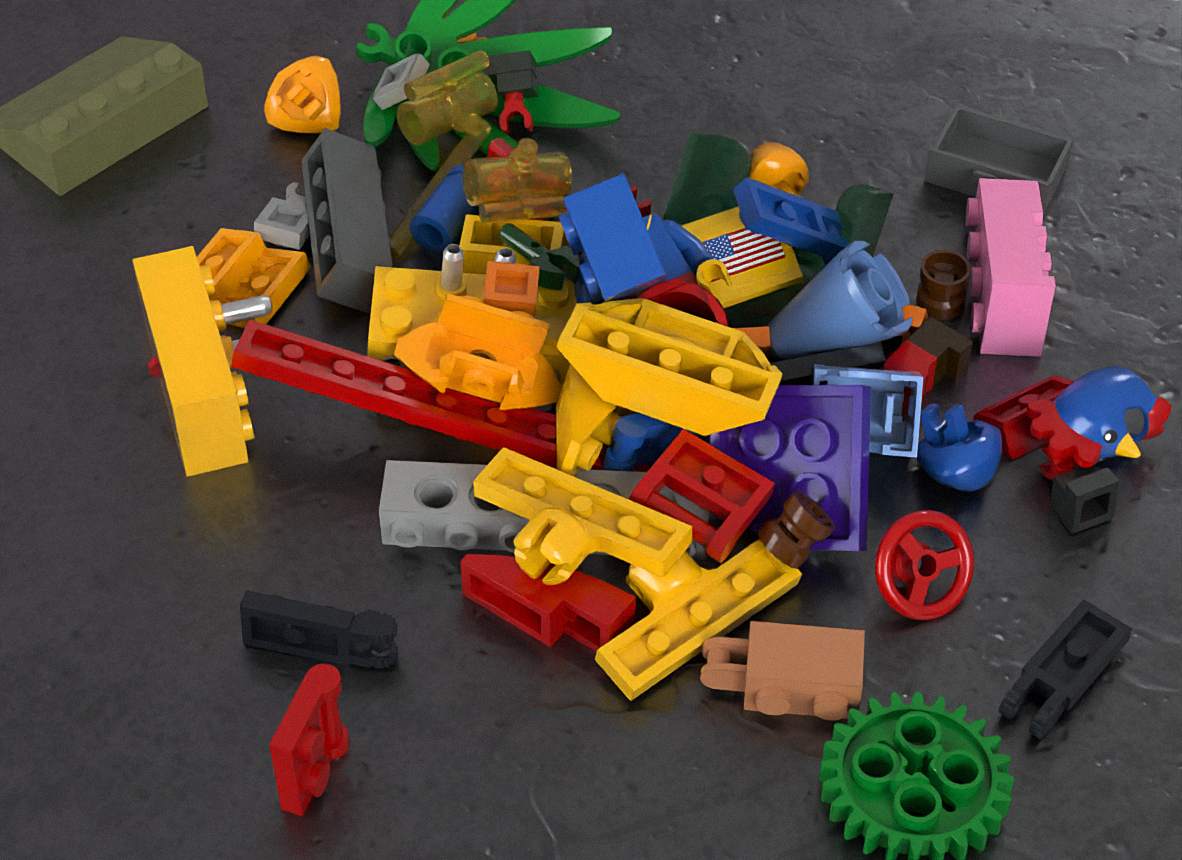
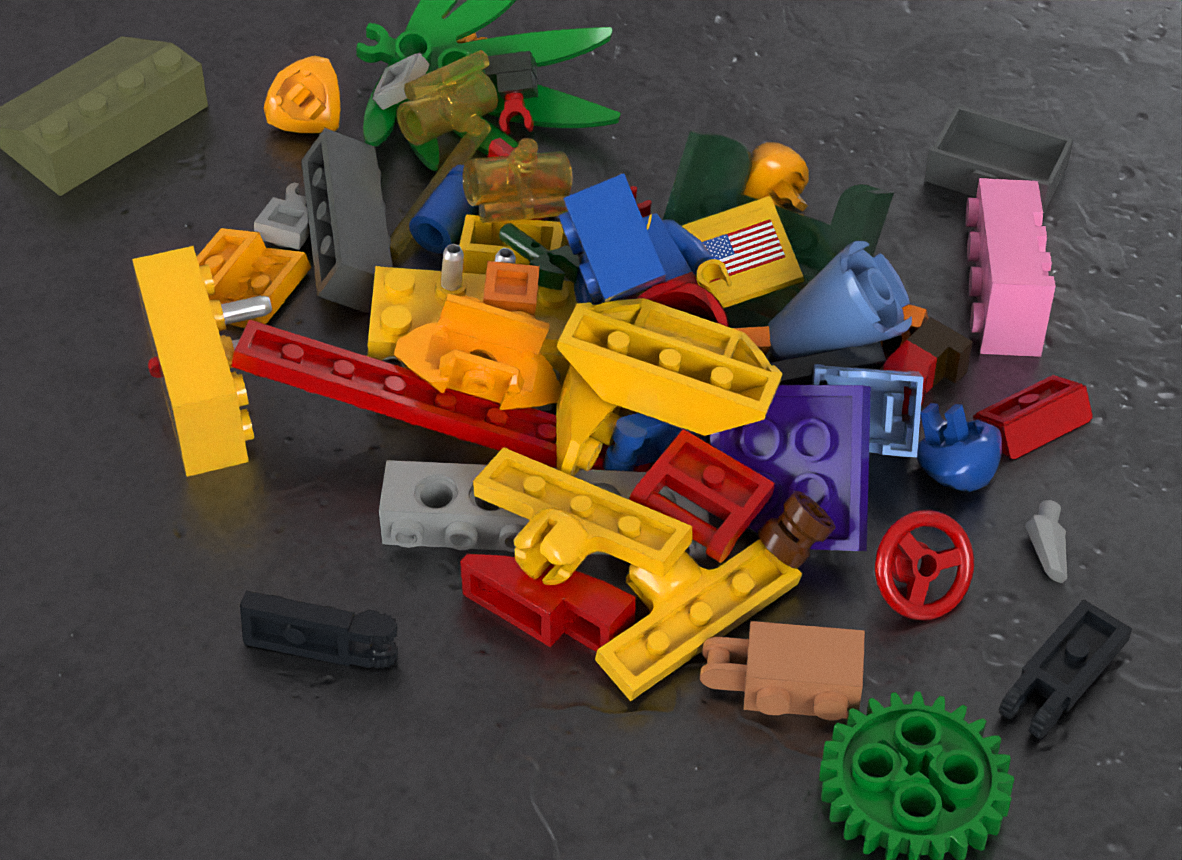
red plate [269,663,350,816] -> none
blue plate [733,177,849,265] -> none
reddish brown wheel [916,249,971,320] -> none
piece [1026,365,1171,468] -> none
pearl dark grey piece [1039,443,1119,534] -> none
none -> light grey bar [1025,500,1067,583]

